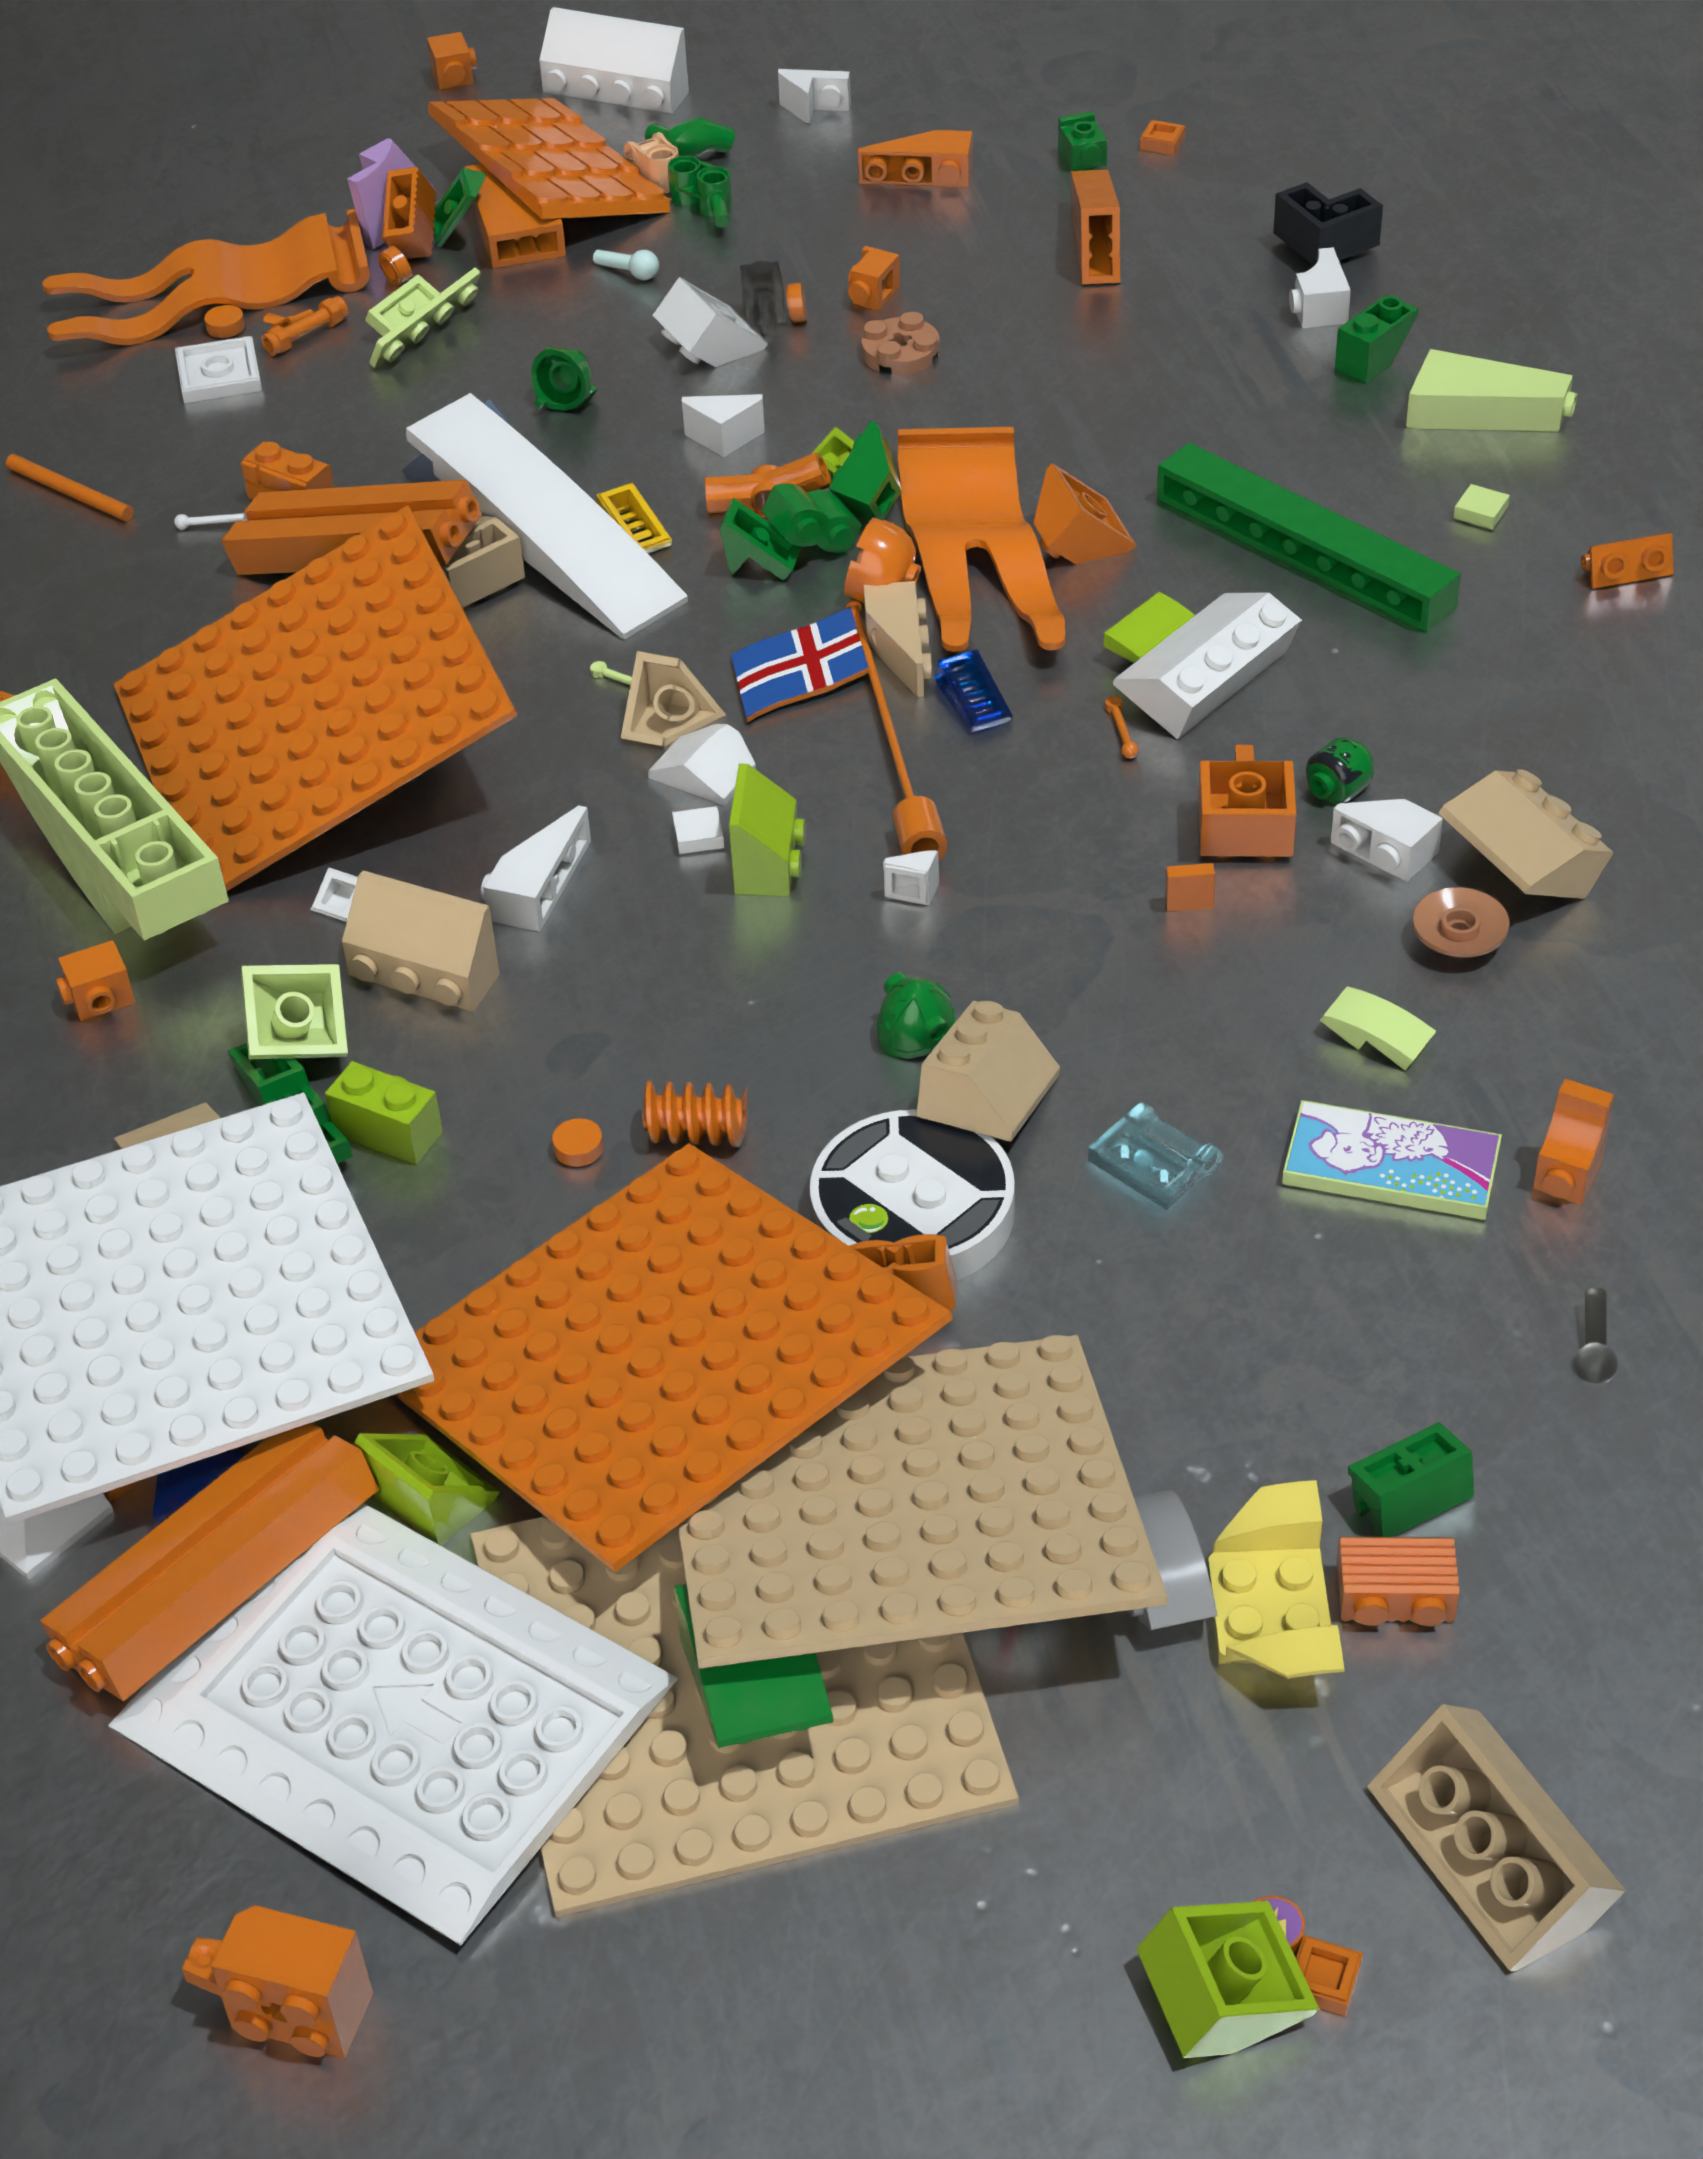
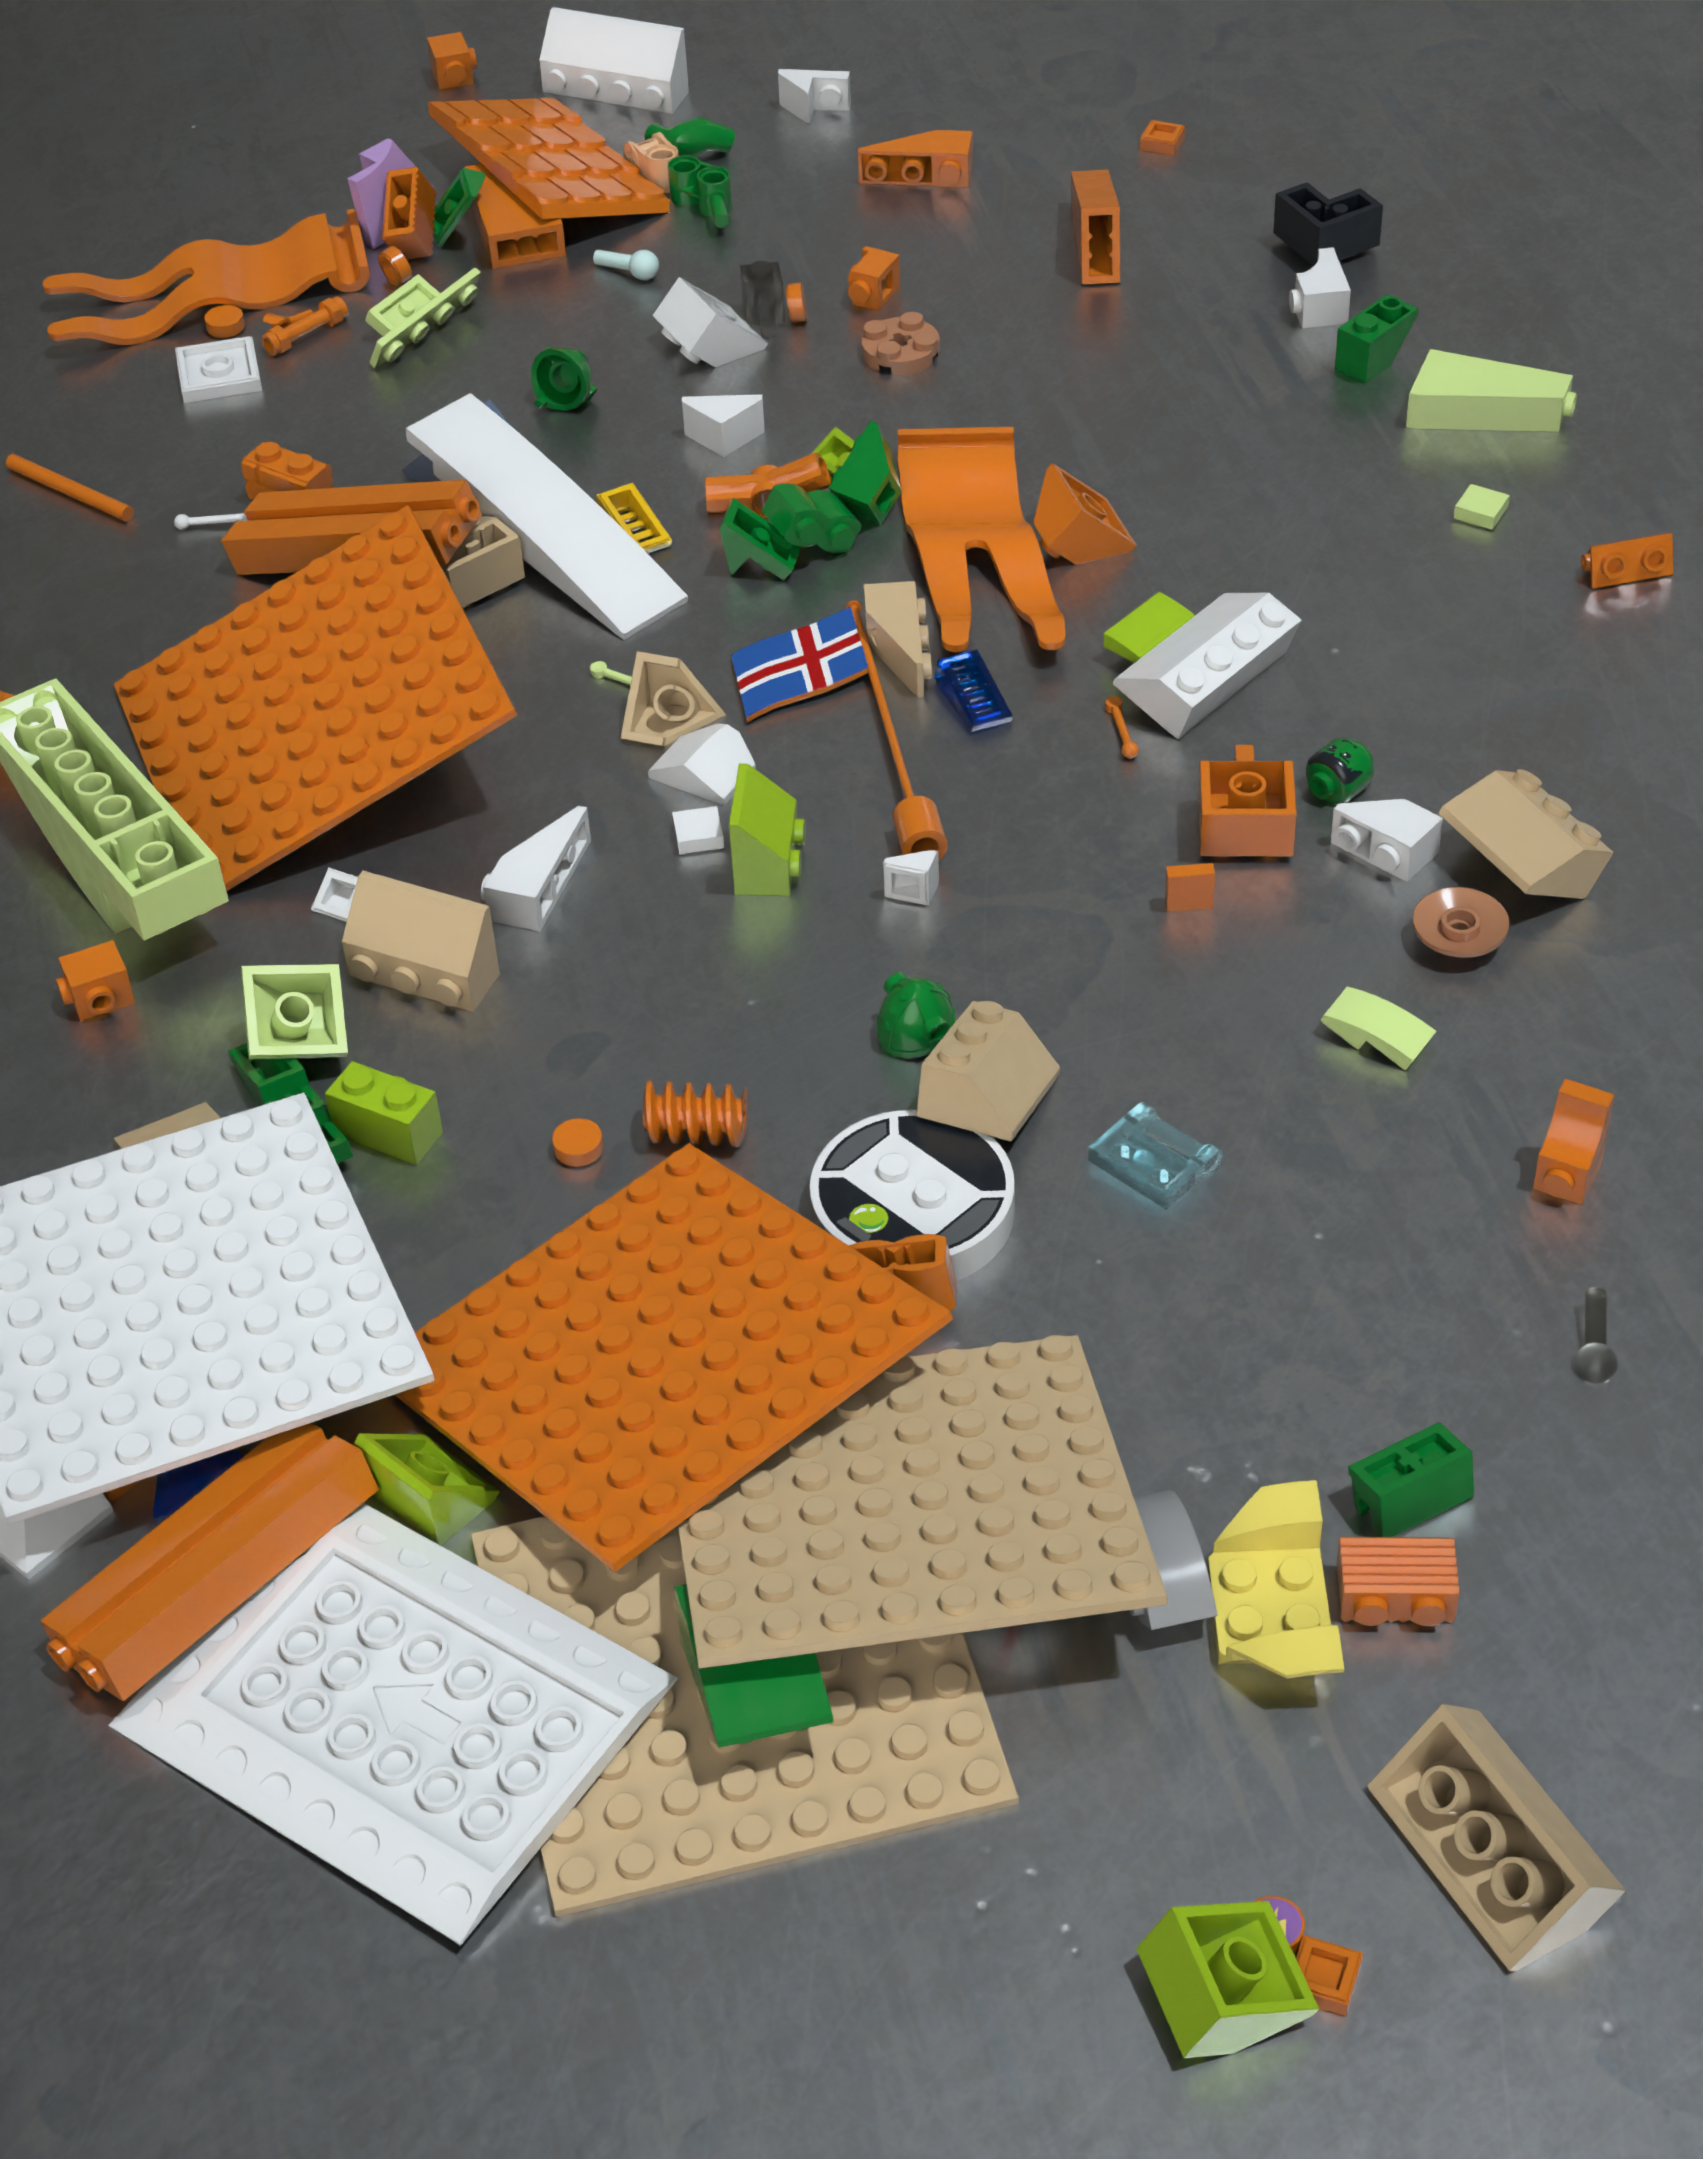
orange hinge [182,1905,373,2058] -> none
orange cylinder [844,517,921,604] -> none
green brick [1058,111,1107,171] -> none
green brick [1157,442,1461,633] -> none
tile [1282,1100,1502,1220] -> none

